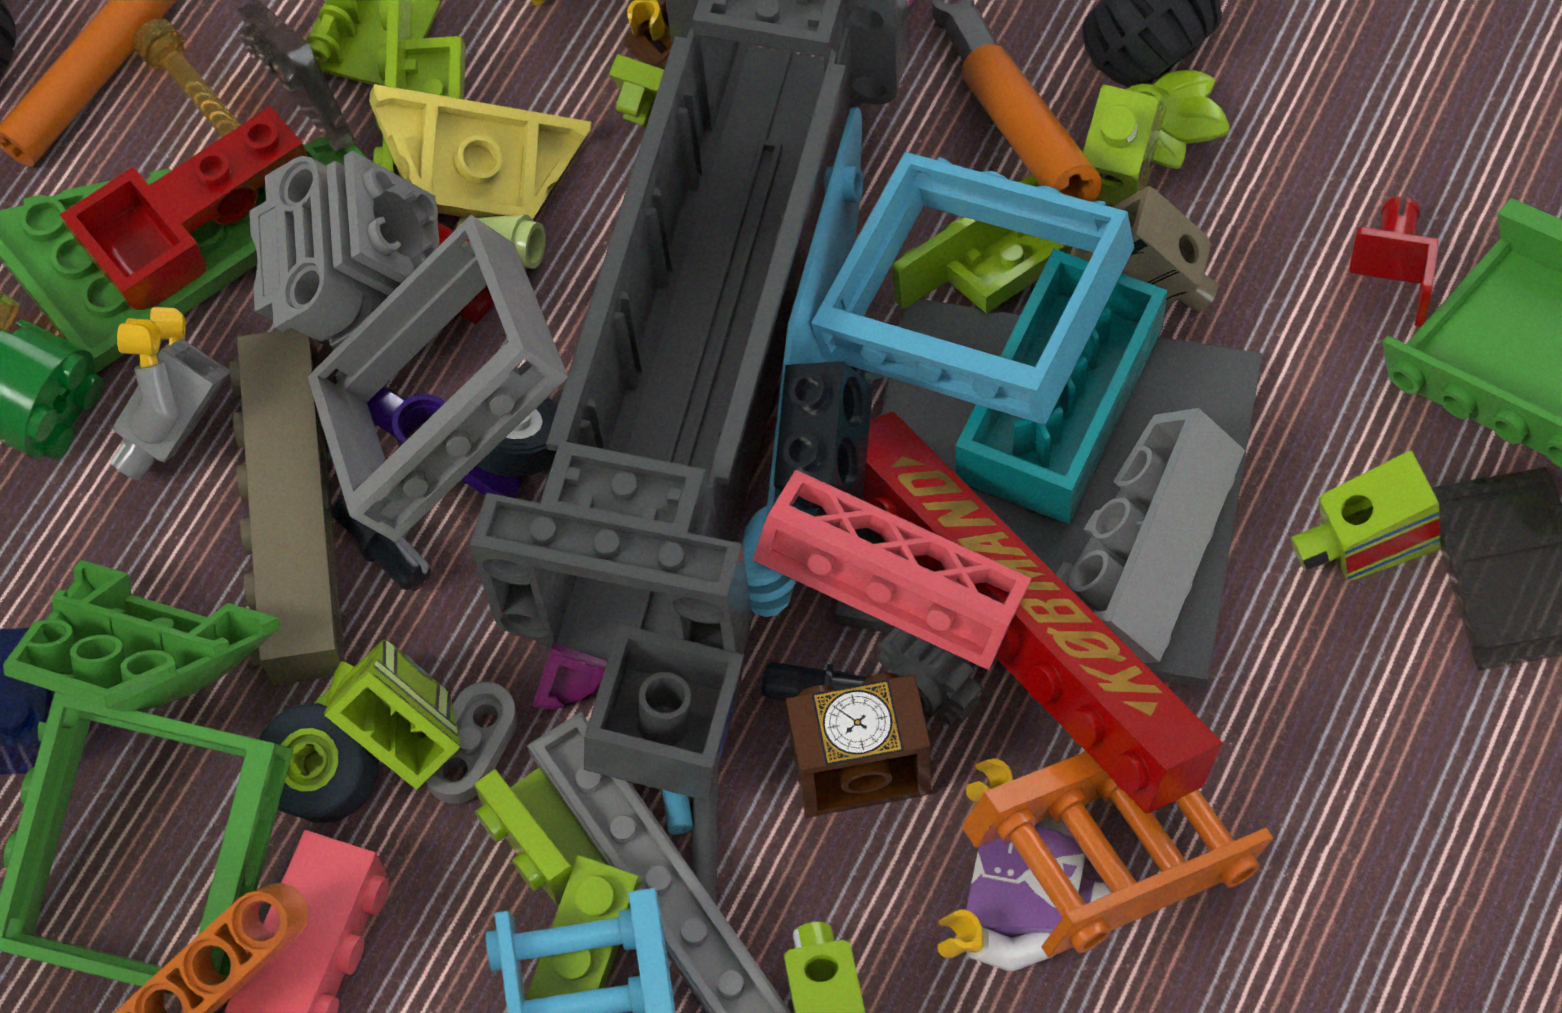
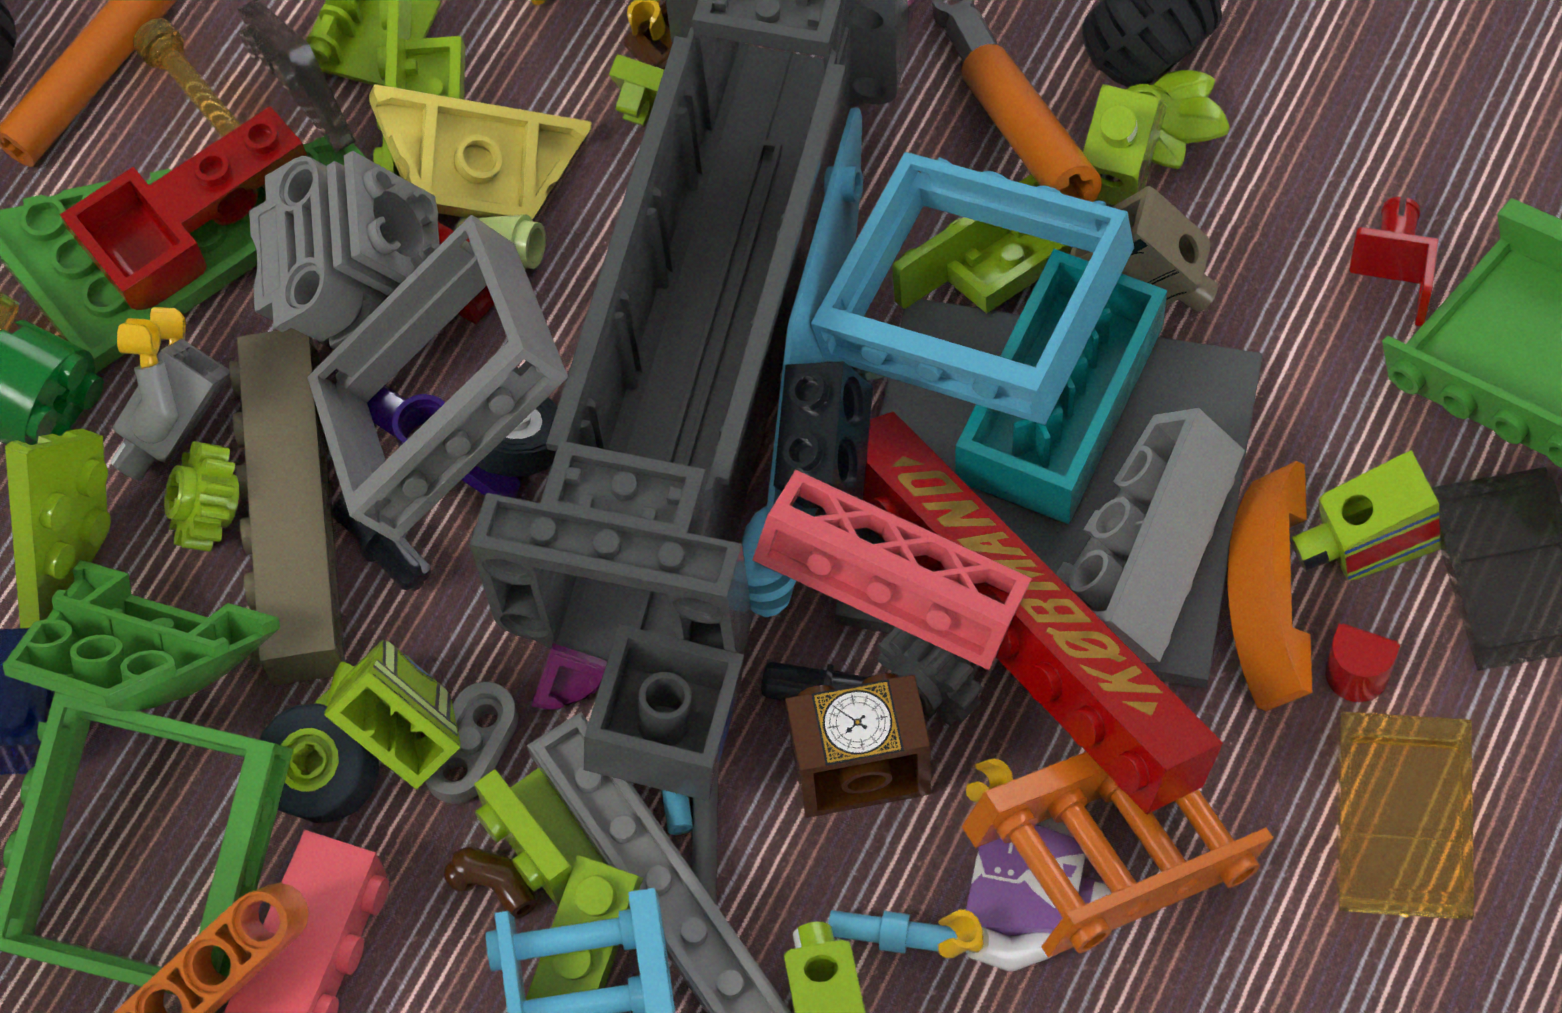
none -> lime wing [5,428,111,636]
none -> lime gear [164,441,239,552]
none -> reddish brown arm [444,846,538,919]
none -> medium azure bar [829,910,957,954]
none -> orange slope [1227,461,1312,711]
none -> red brick [1325,623,1401,702]
none -> clear yellow piece [1337,712,1474,920]

